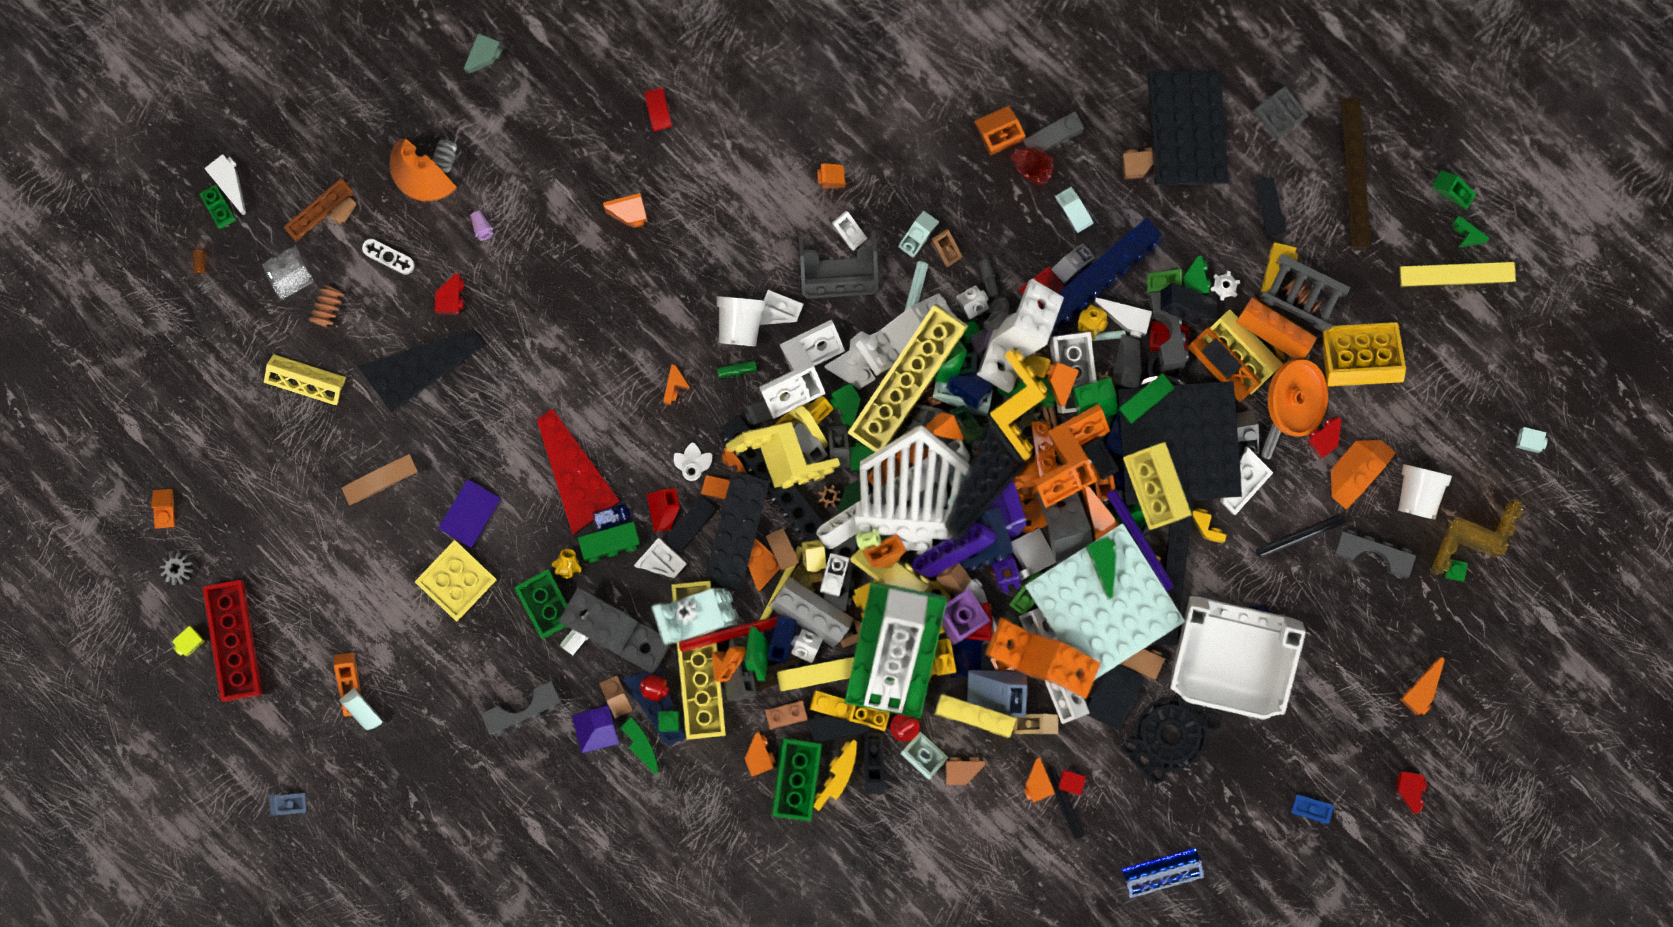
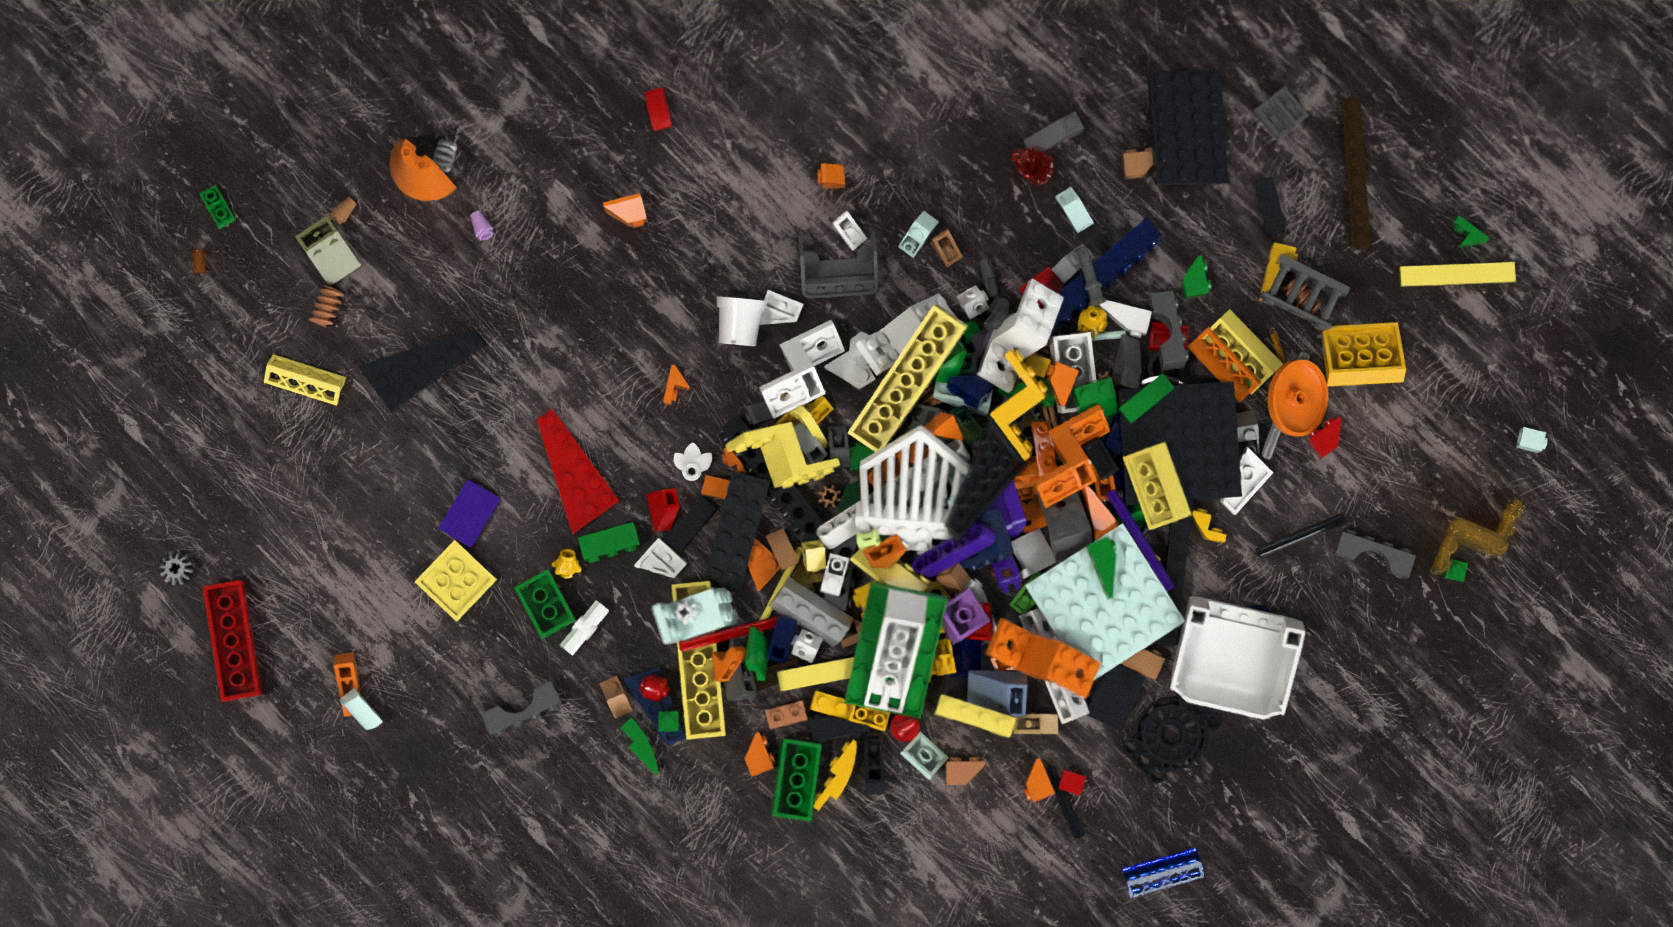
orange slope [151,489,175,529] -> none
neon yellow brick [172,626,205,657] -> none
white slope [205,154,246,215] -> none
clear slope [262,246,314,300] -> none
sand blue slope [269,793,307,816] -> none
dark orange tile [284,178,354,242] -> none
medium nougat slope [342,454,418,506] -> none
white beam [362,239,415,275] -> none
red slope [435,273,464,314] -> none
sand green slope [464,34,502,73] -> none
dark grey bracket [559,588,671,674] -> none
dark purple slope [572,706,619,753] -> none
clear blue plate [592,505,631,532] -> none
green pin [717,360,757,379] -> none
green slope [830,383,861,429] -> none
light aqua axle [905,261,928,310] -> none
orange slope [974,106,1025,156] -> none
bright green slope [1147,269,1182,293] -> none
black brick [1160,282,1217,328] -> none
black tile [1202,338,1242,379] -> none
white rock [1210,271,1240,301] -> none
orange slope [1236,296,1317,360] -> none
blue plate [1291,794,1334,824] -> none
orange wedge [1330,440,1396,510] -> none
red slope [1396,771,1427,814] -> none
white piece [1398,464,1452,519] -> none
orange slope [1400,657,1445,715] -> none
green slope [1432,171,1476,210] -> none
none -> slope [295,216,361,287]
none -> dark grey pin [1076,247,1106,306]

